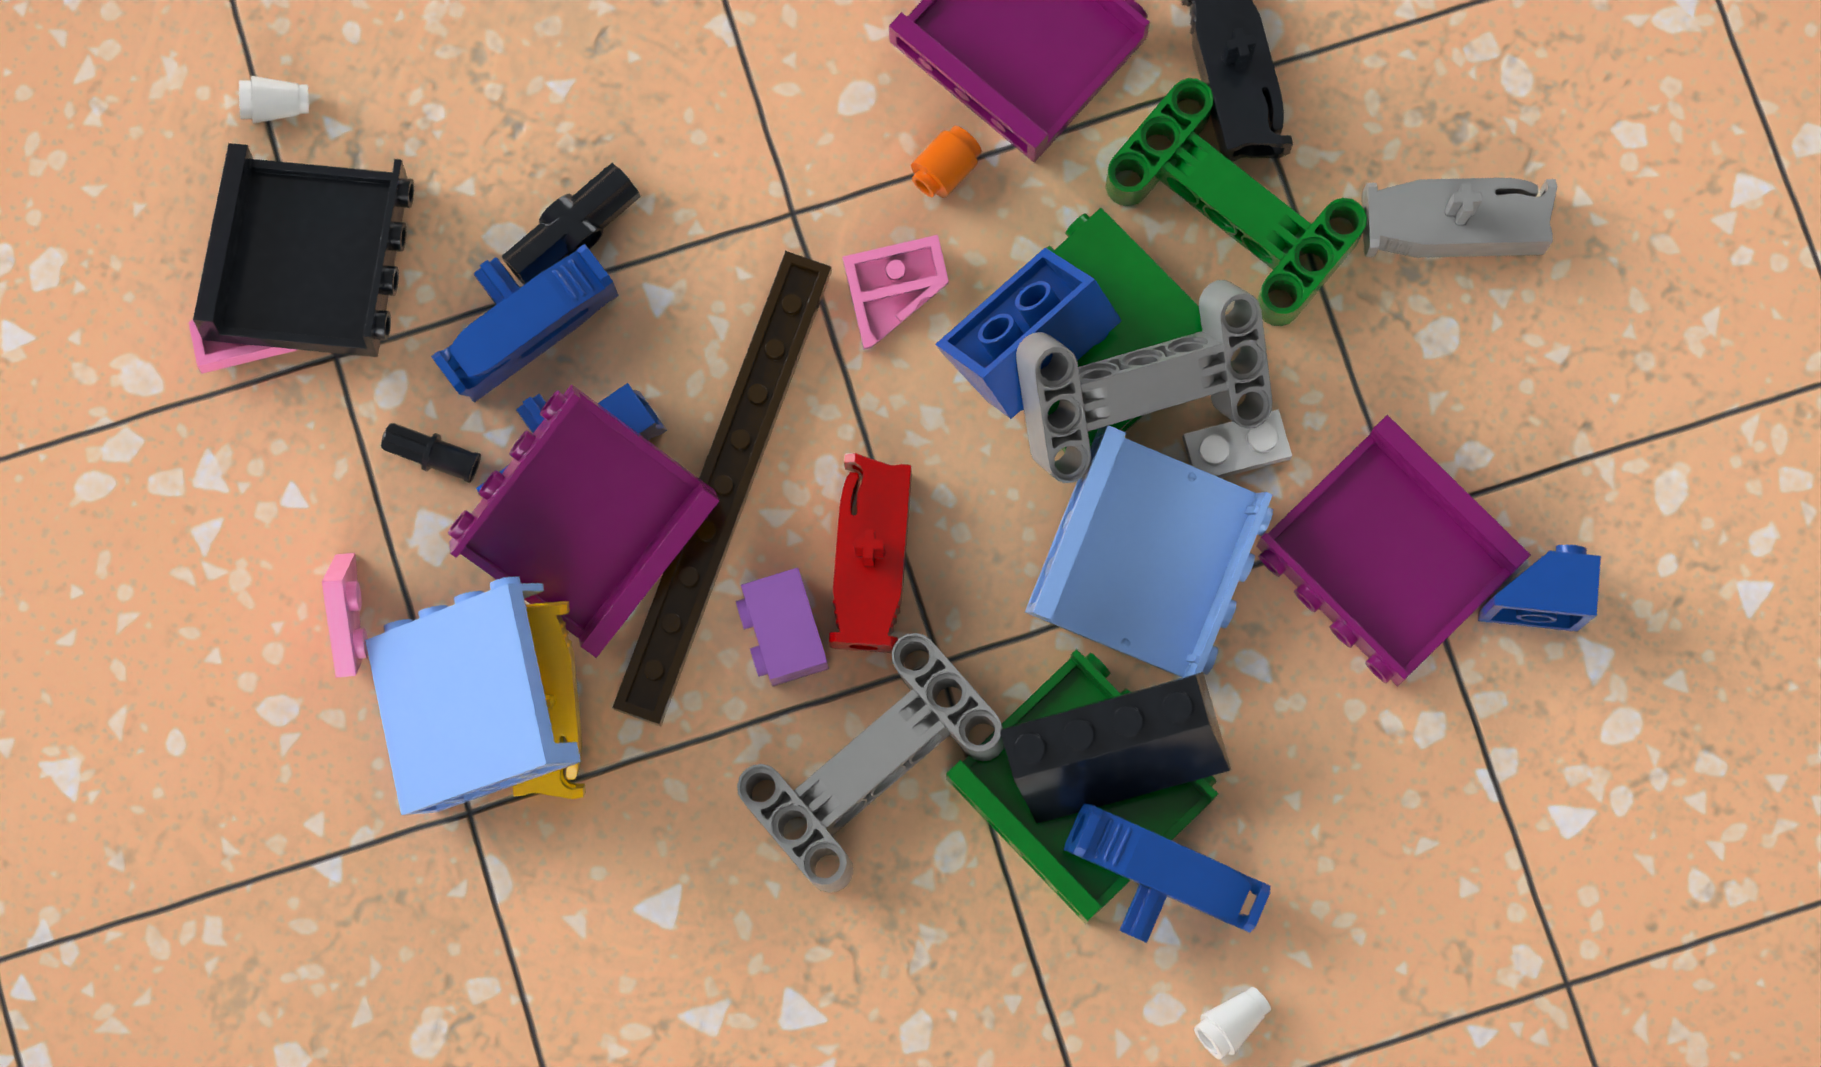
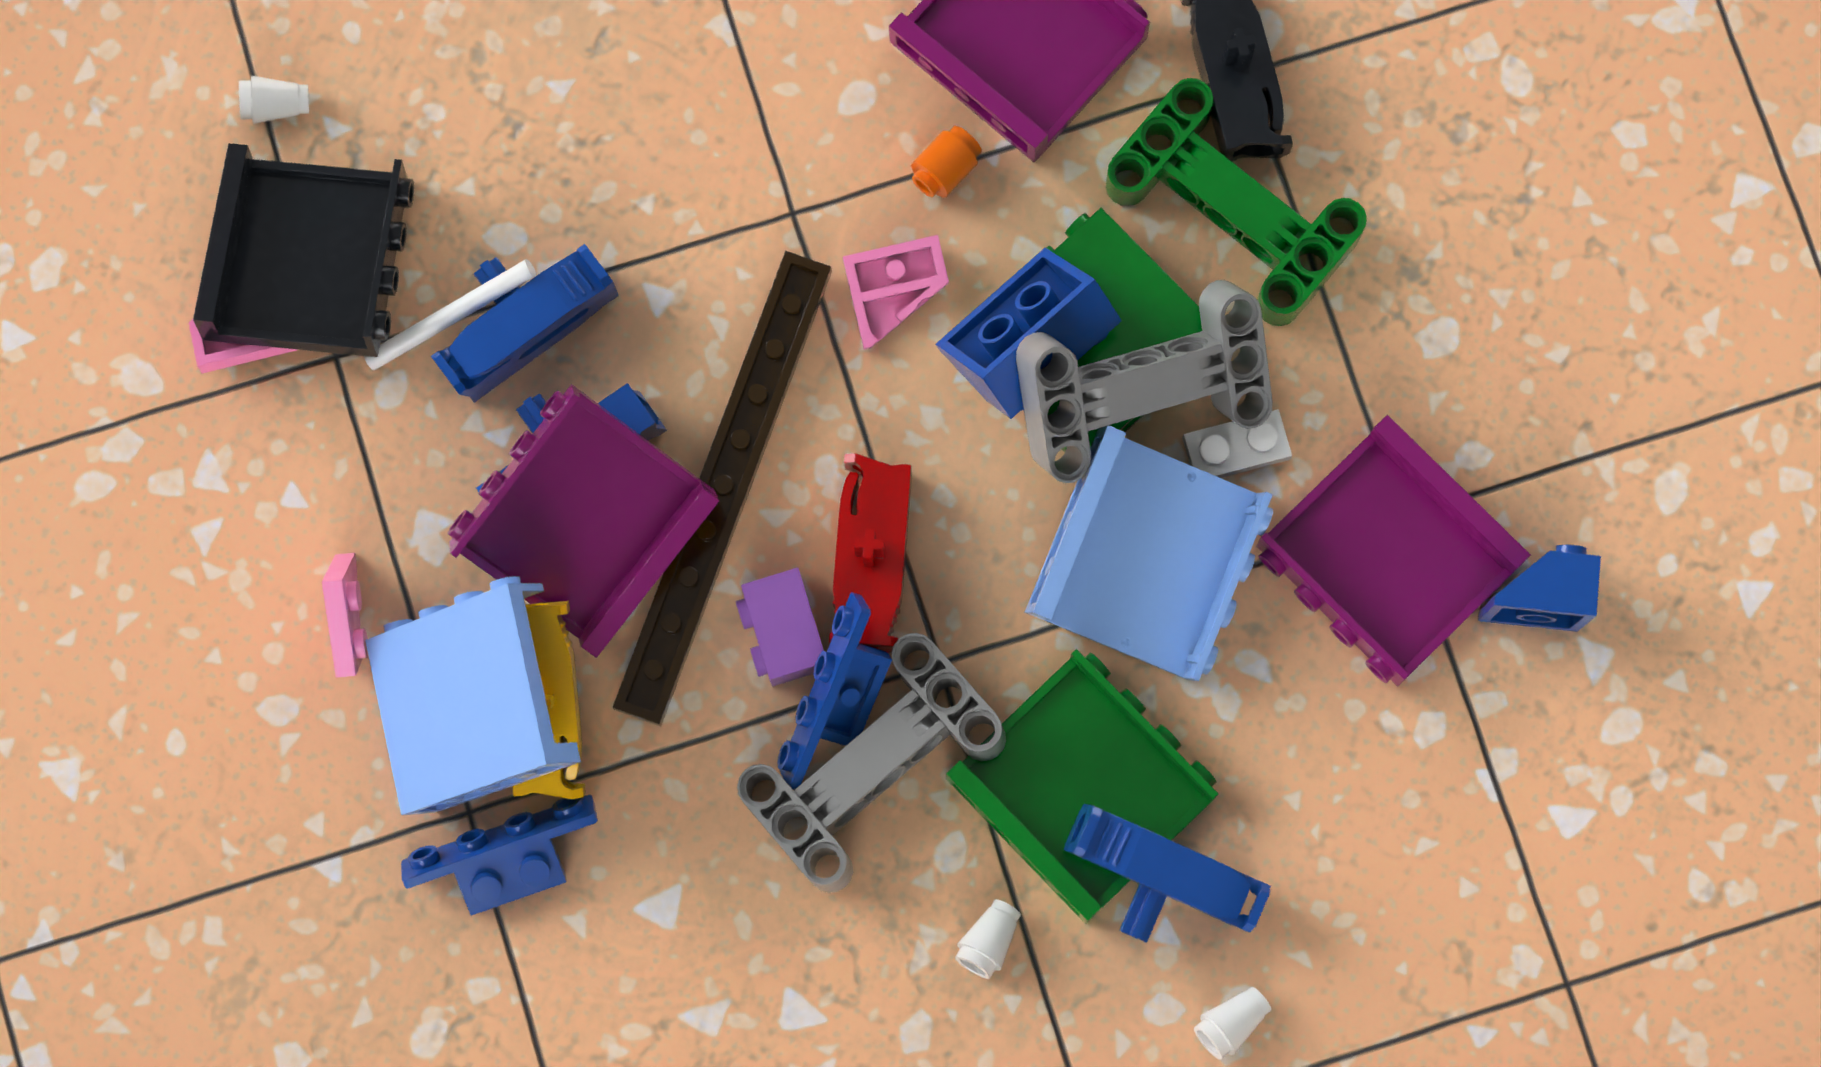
black axle [381,423,481,483] -> none
black piece [501,163,641,285] -> none
black slope [1000,672,1231,824] -> none
light grey piece [1362,178,1557,258] -> none
none -> white bar [364,259,536,370]
none -> blue bracket [401,795,598,916]
none -> blue bracket [777,592,892,790]
none -> white cone [955,899,1021,979]

